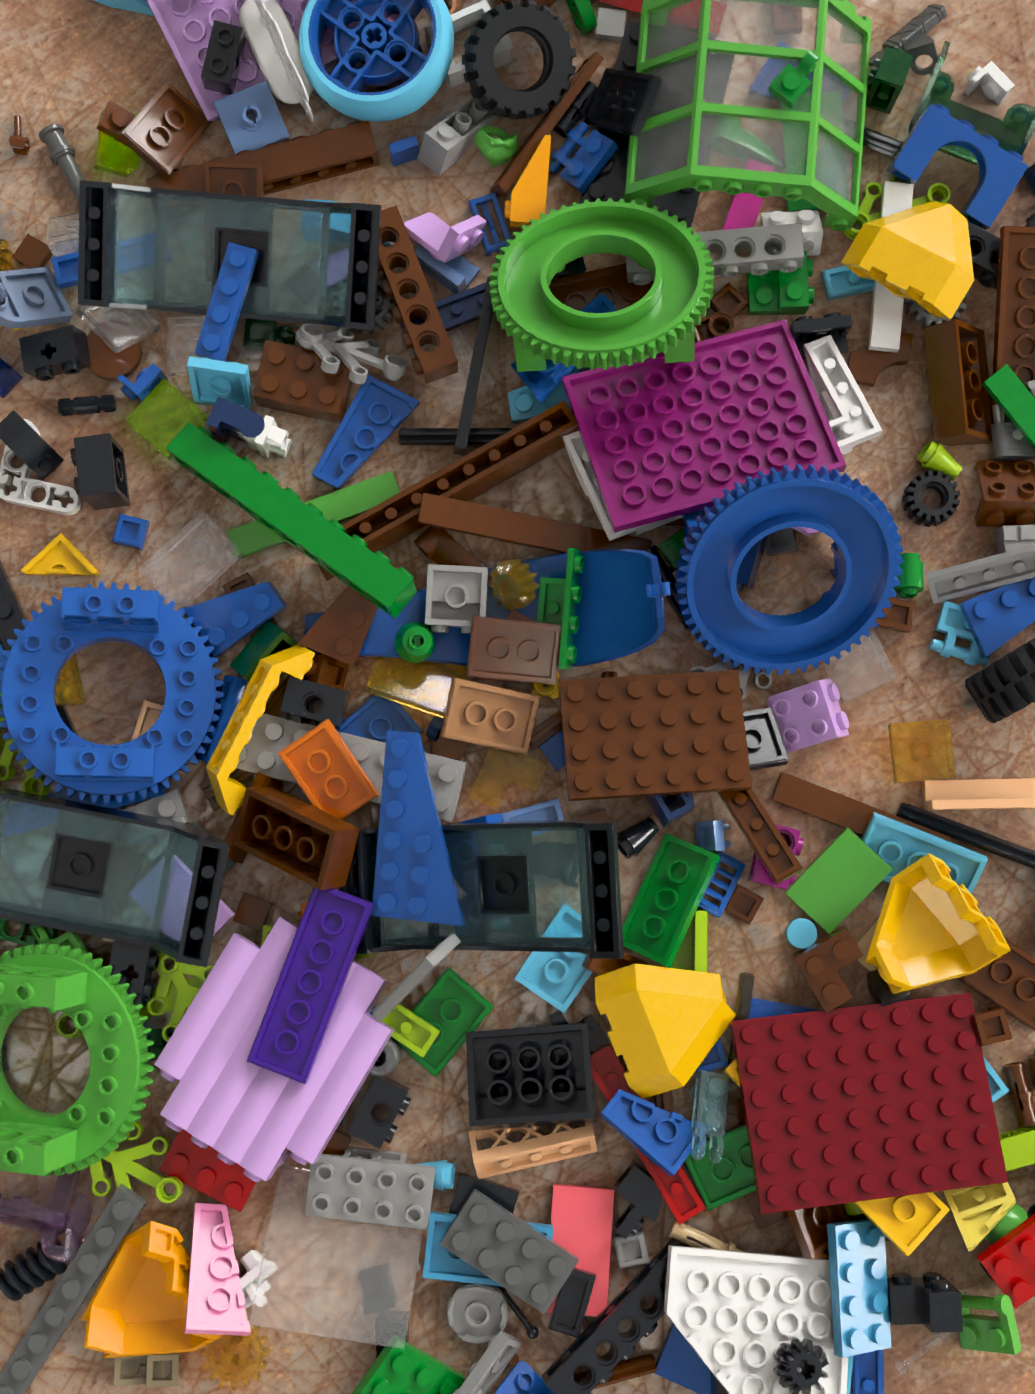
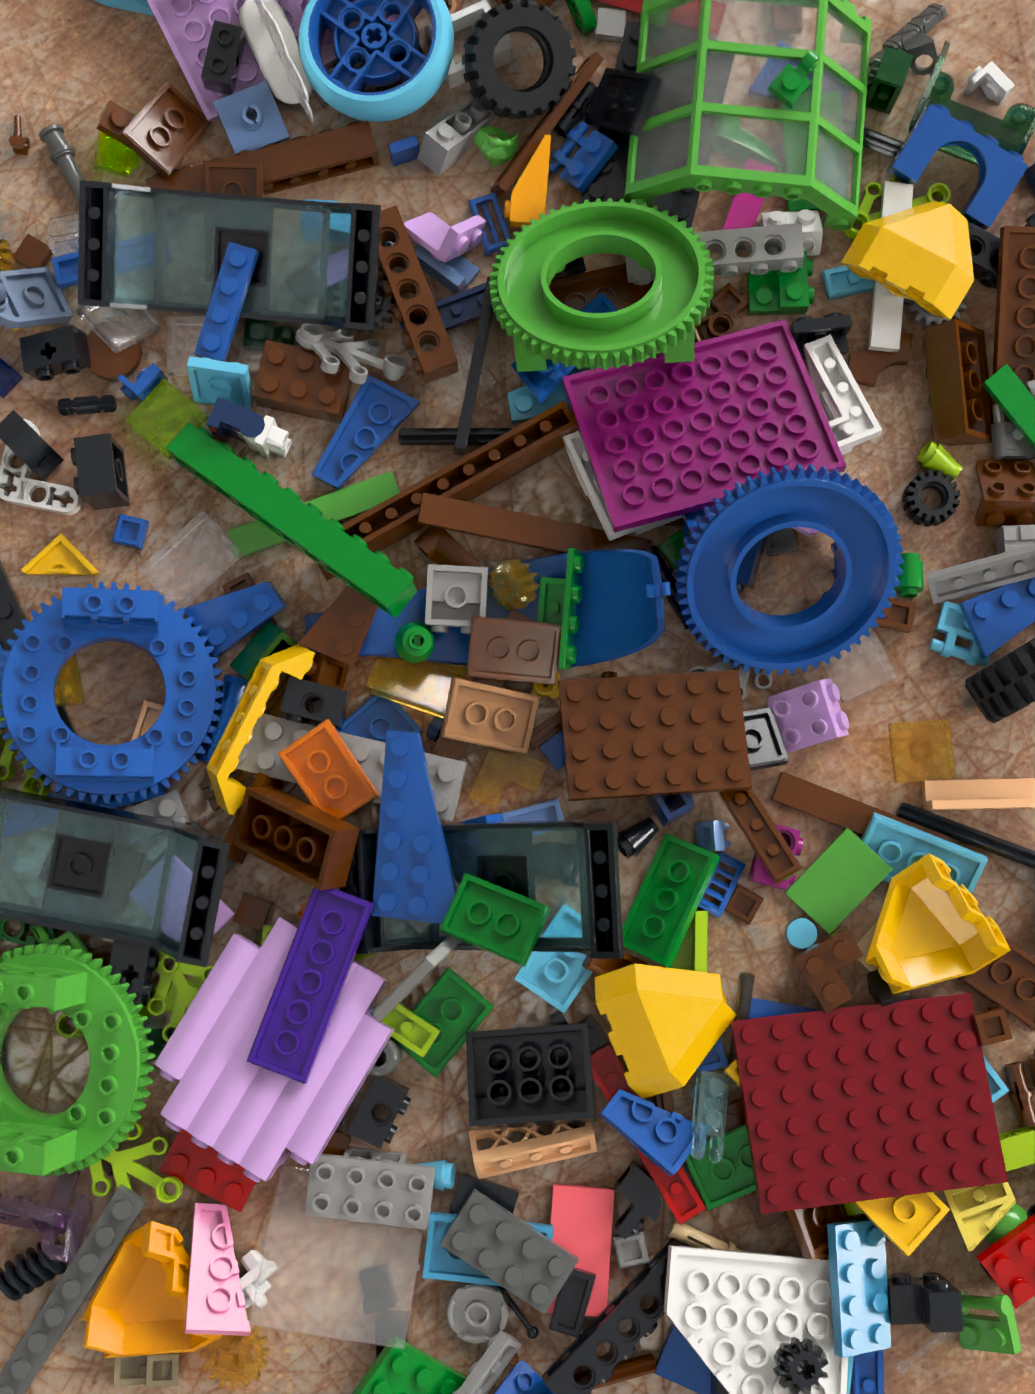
none -> green tile [439,873,551,967]

